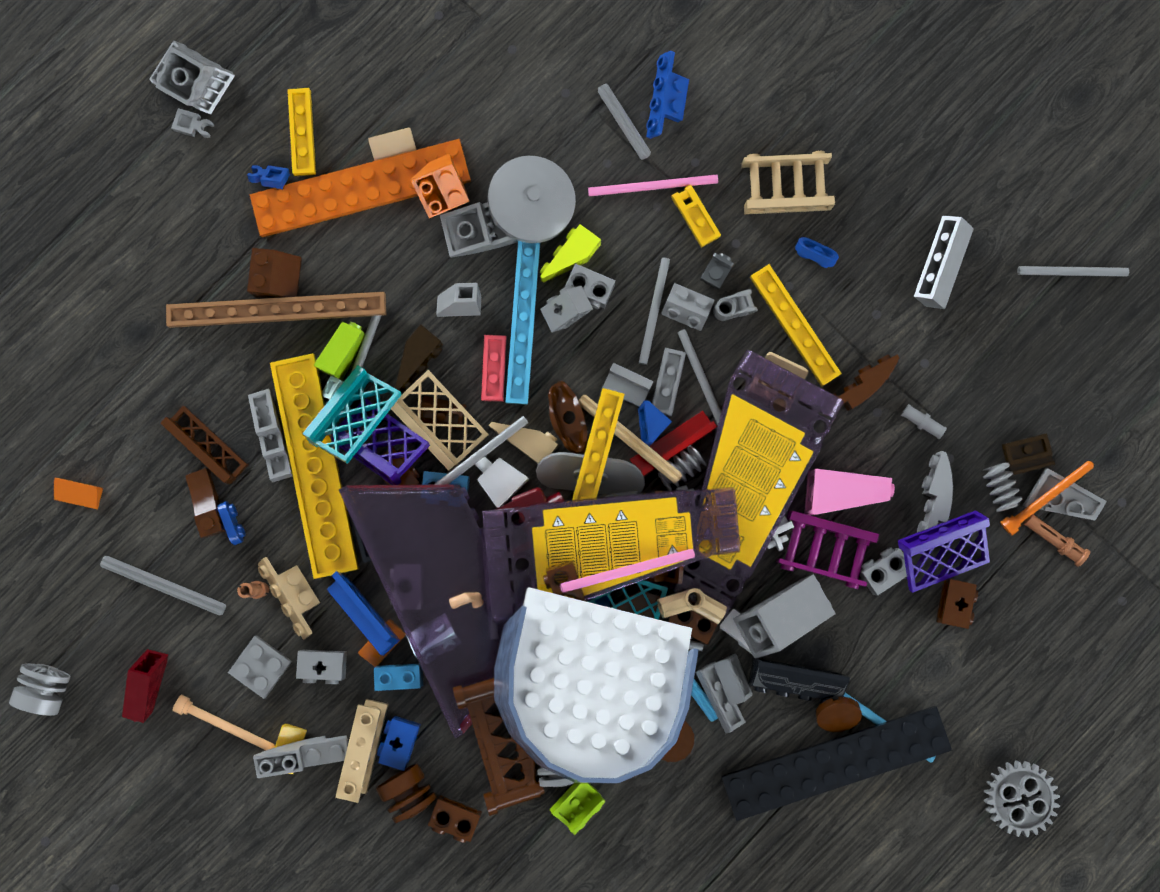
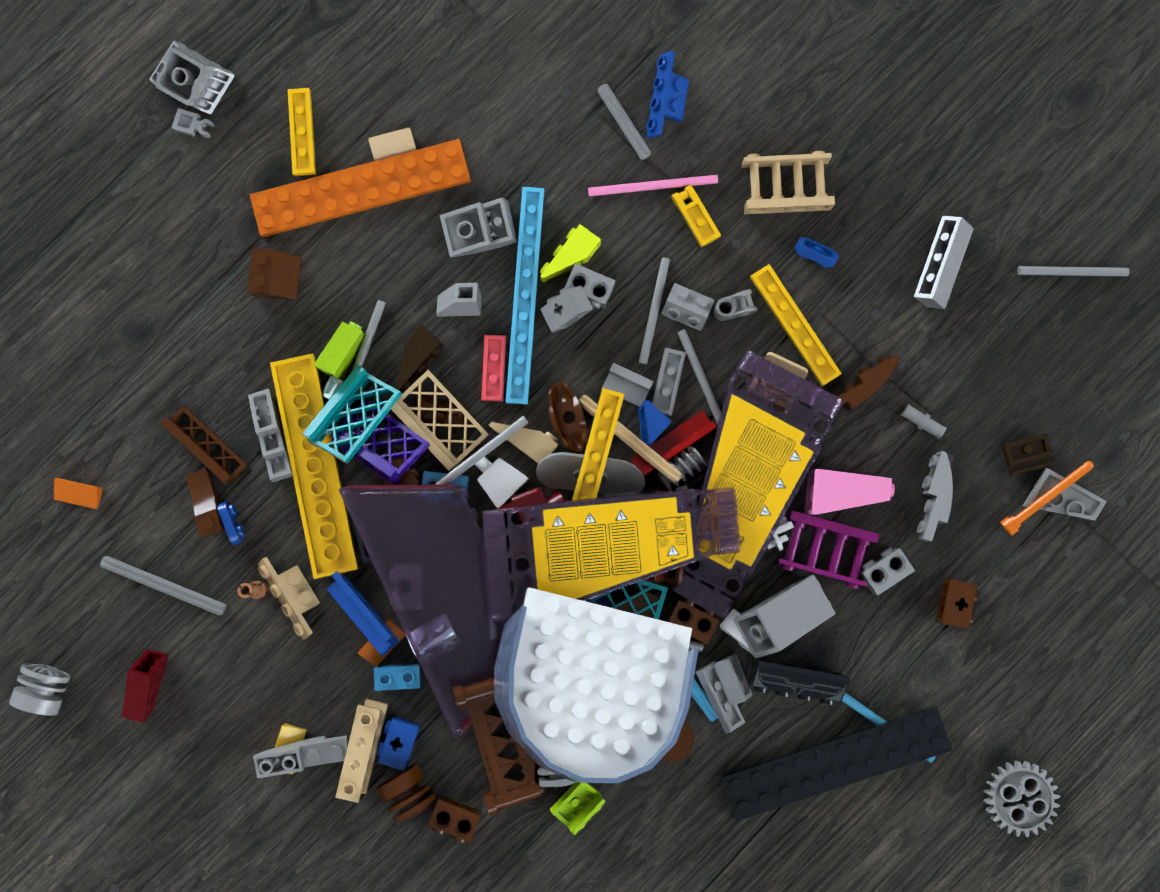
medium nougat plate [166,292,386,328] -> none
light nougat piece [173,694,275,750] -> none
light grey plate [228,635,292,699] -> none
blue plate [247,165,290,189] -> none
light grey brick [296,649,347,684] -> none
orange slope [411,153,469,218] -> none
light nougat arm [449,592,484,609] -> none
light grey dish [488,156,576,243] -> none
reddish brown brick [543,560,586,602] -> none
bright pink piece [560,549,695,593] -> none
tan piece [657,588,727,624] -> none
dark grey bracket [700,253,734,290] -> none
reddish brown tile [816,697,862,732] -> none
dark purple fence [898,510,990,593] -> none
light grey piece [983,463,1023,512] -> none
nougat pin [1023,514,1090,567] -> none

